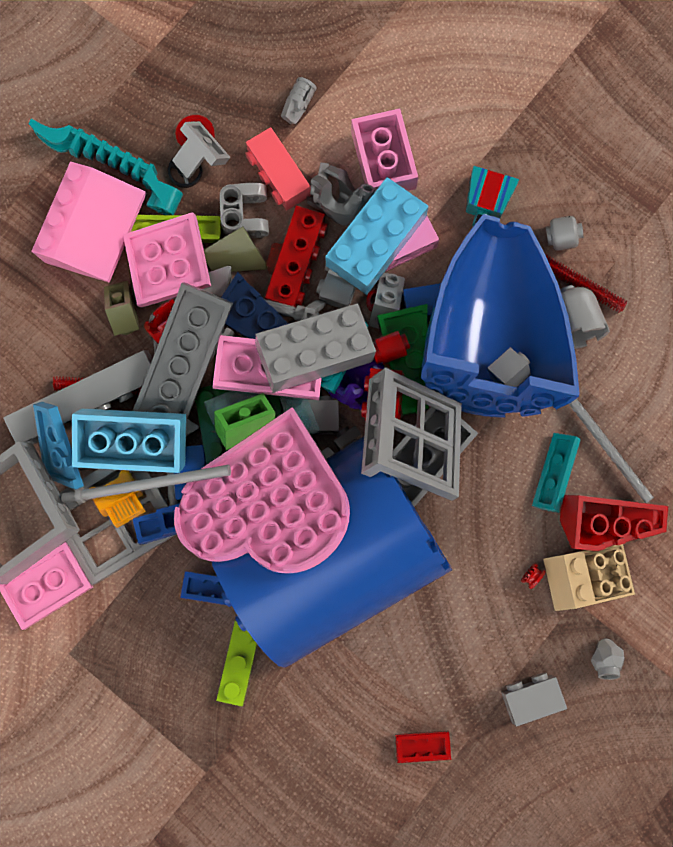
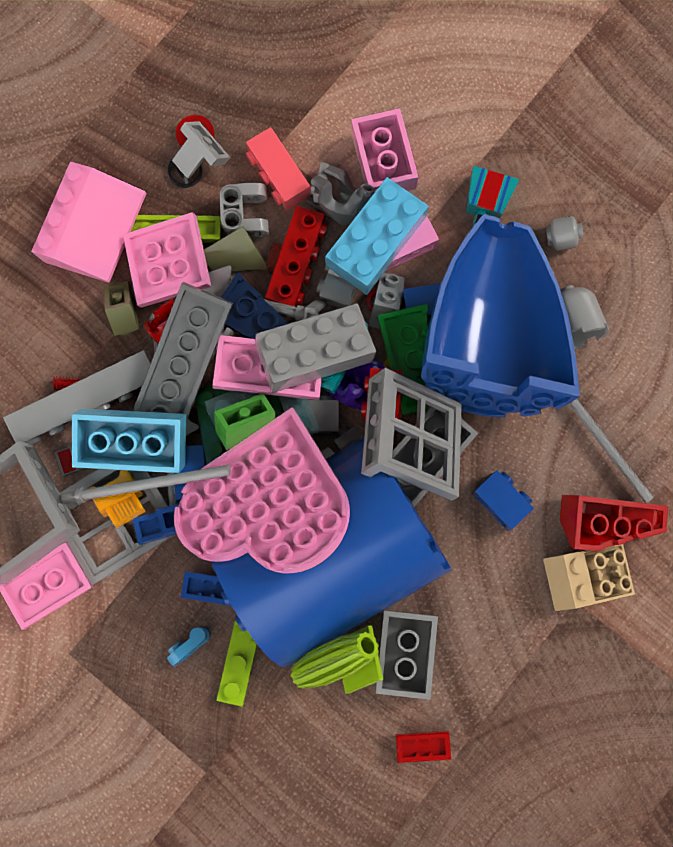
teal piece [28,118,183,215] -> none
dark azure wing [33,402,84,490] -> none
light grey hinge [281,77,317,124] -> none
red brick [373,331,410,364] -> none
light grey brick [487,347,531,387] -> none
light grey brick [501,672,567,727] -> none
red bush [521,563,546,589] -> none
teal plate [532,433,581,513] -> none
red axle [546,255,627,313] -> none
light grey rock [591,638,624,680] -> none
none -> dark azure plate [167,627,211,667]
none -> lime plate [291,626,383,694]
none -> light grey brick [375,610,438,700]
none -> blue brick [472,470,534,531]

